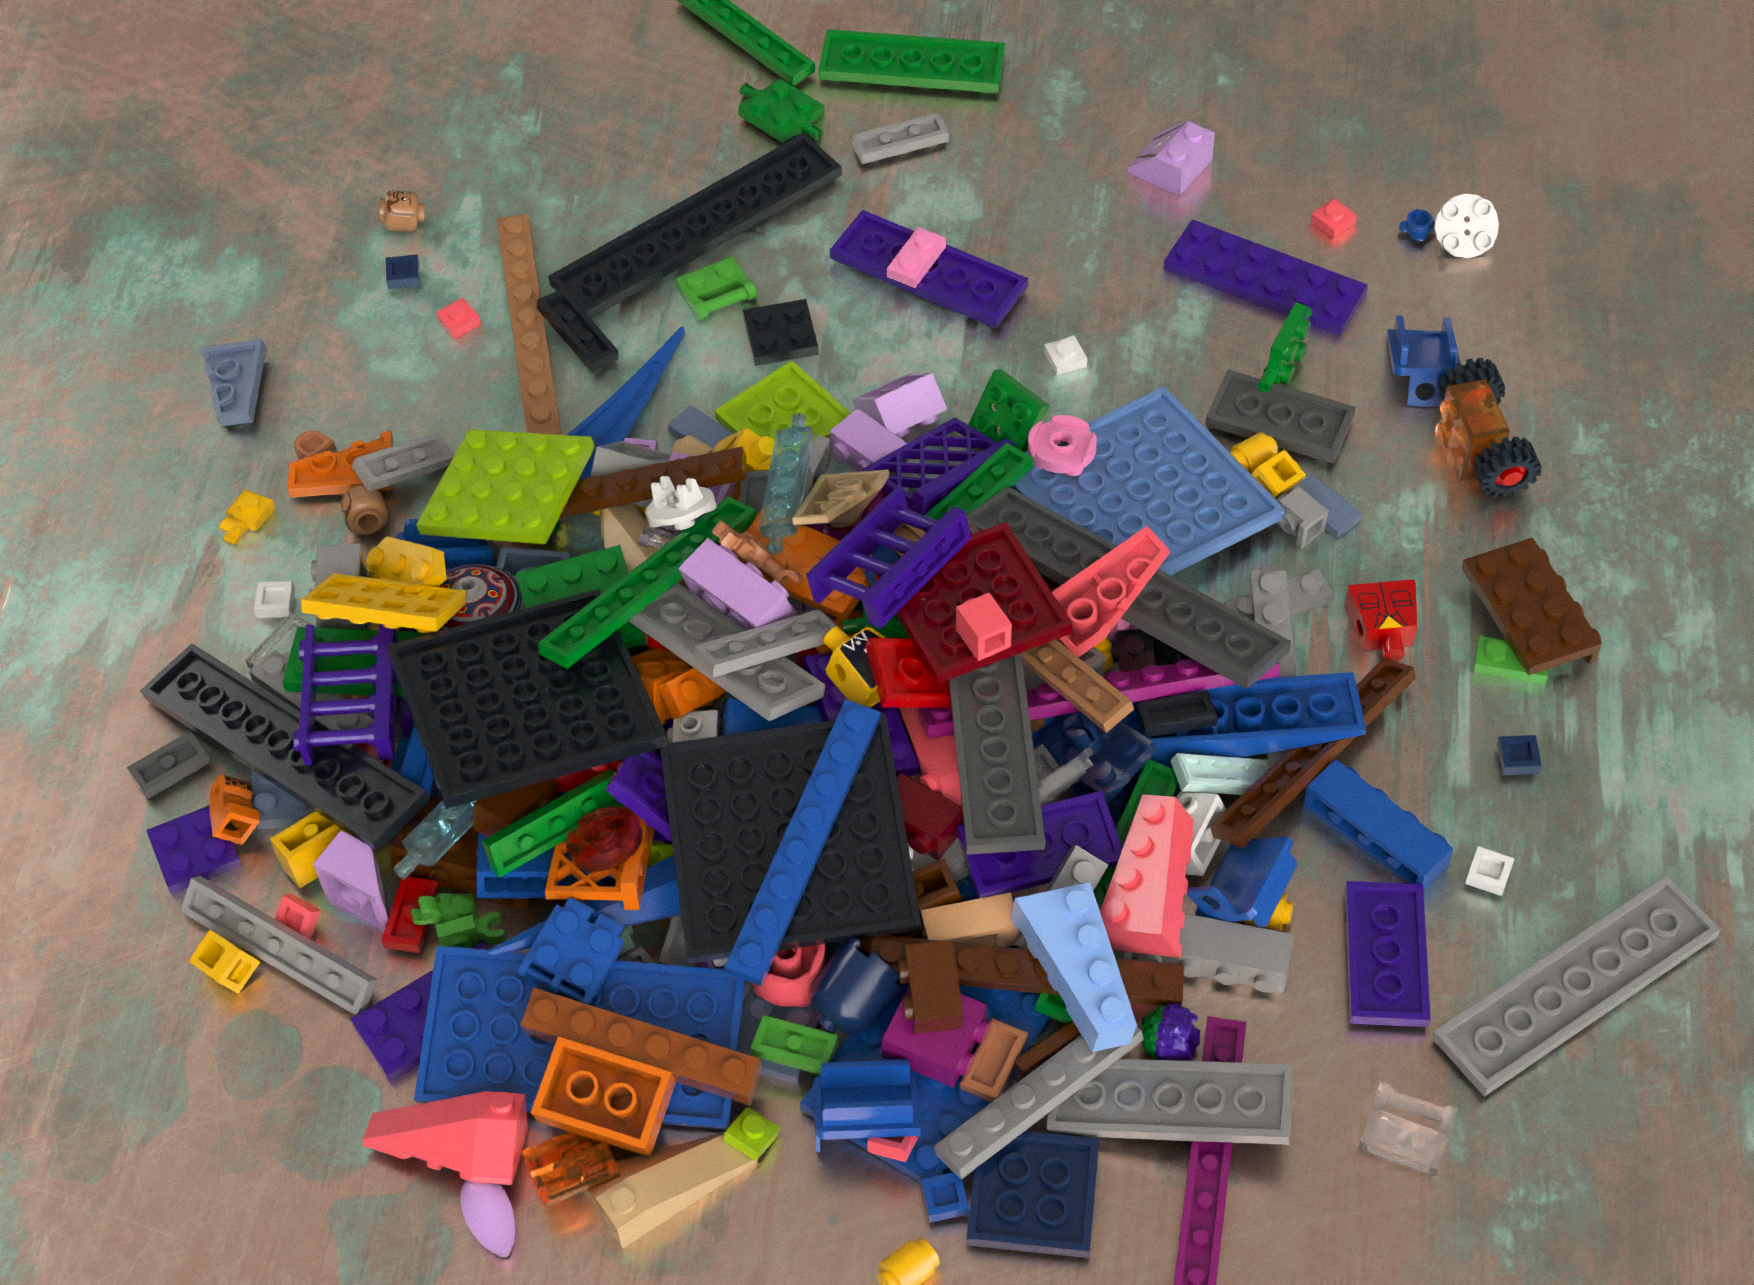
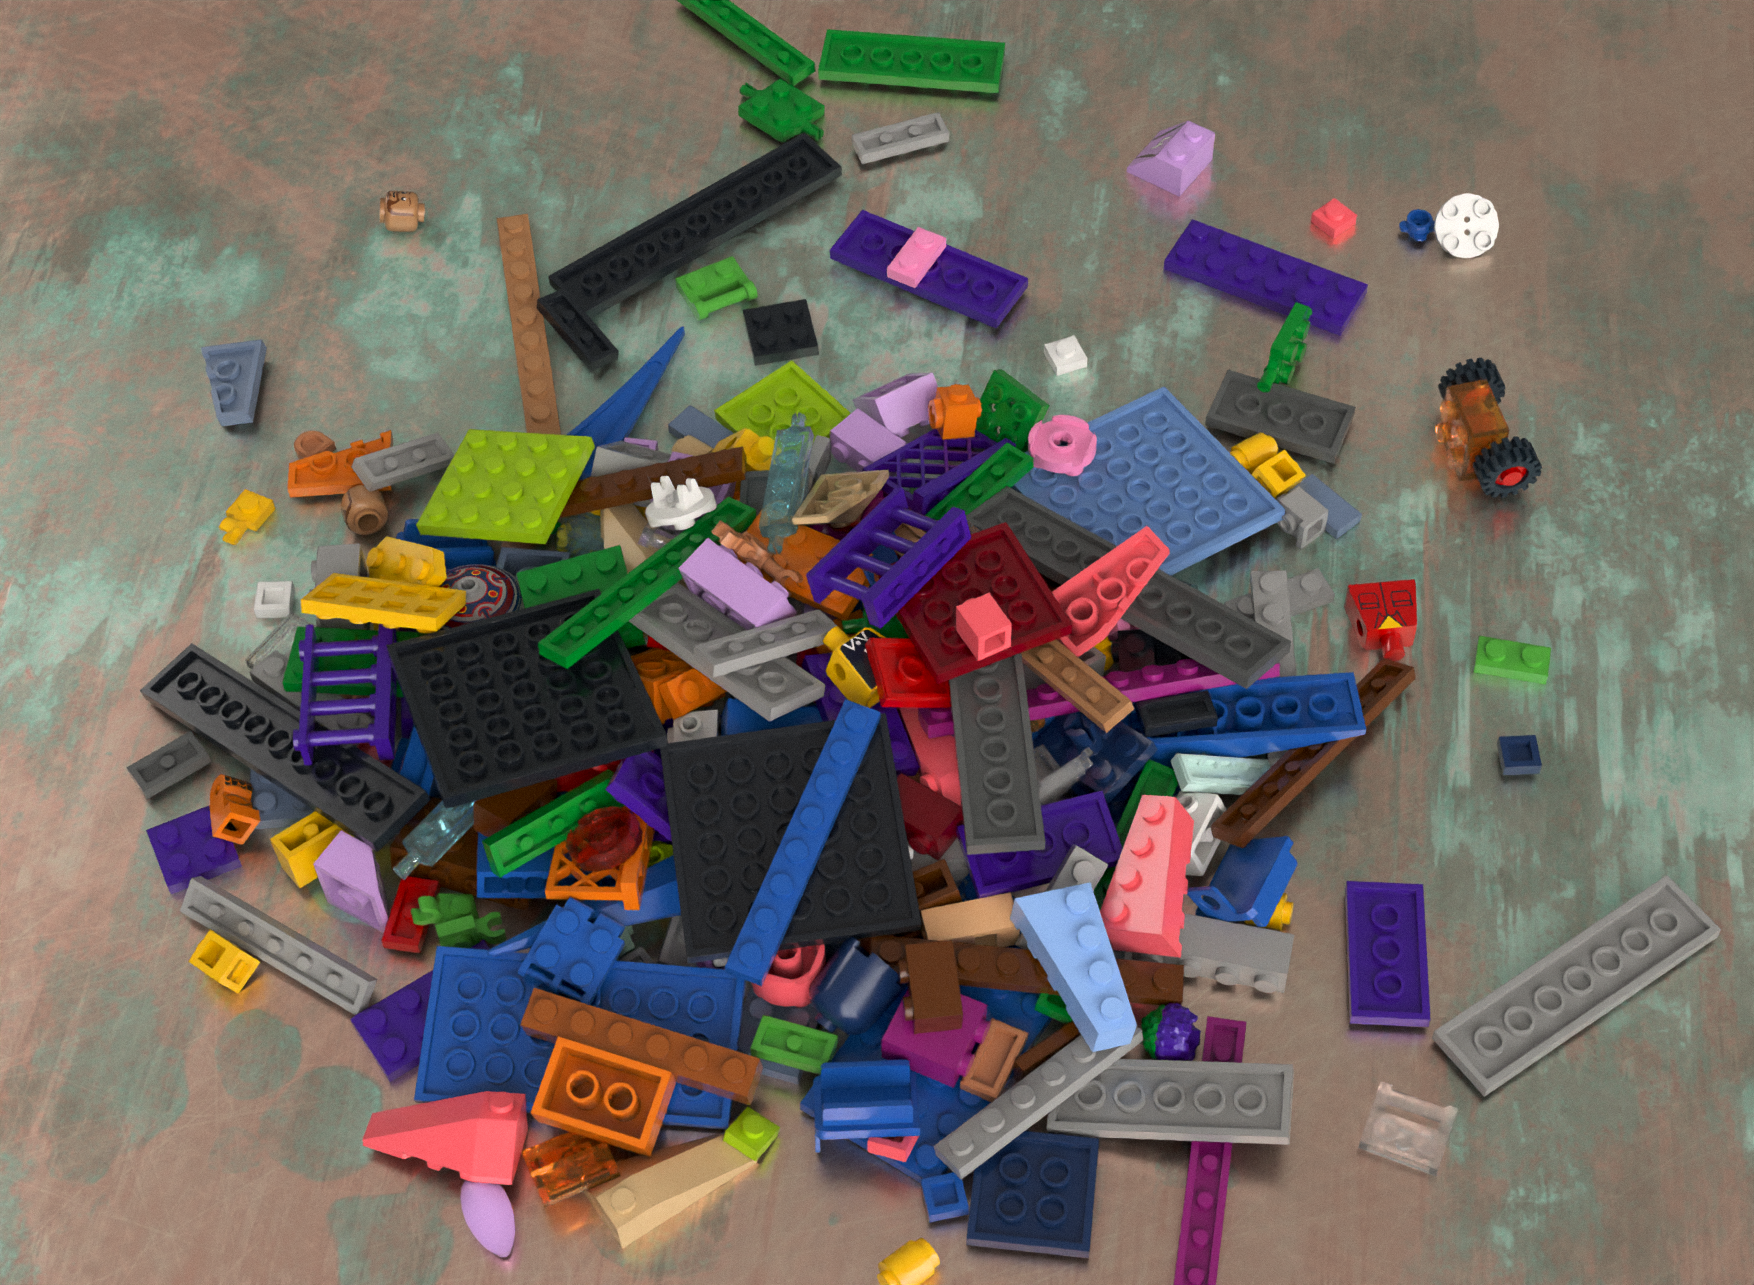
coral plate [275,893,321,940] -> none
dark blue plate [386,254,420,290] -> none
coral plate [436,298,482,340] -> none
blue brick [1303,759,1453,890] -> none
blue piece [1387,315,1460,407] -> none
reddish brown bracket [1461,537,1602,676] -> none
white plate [1465,846,1515,896] -> none
none -> orange brick [928,384,982,440]

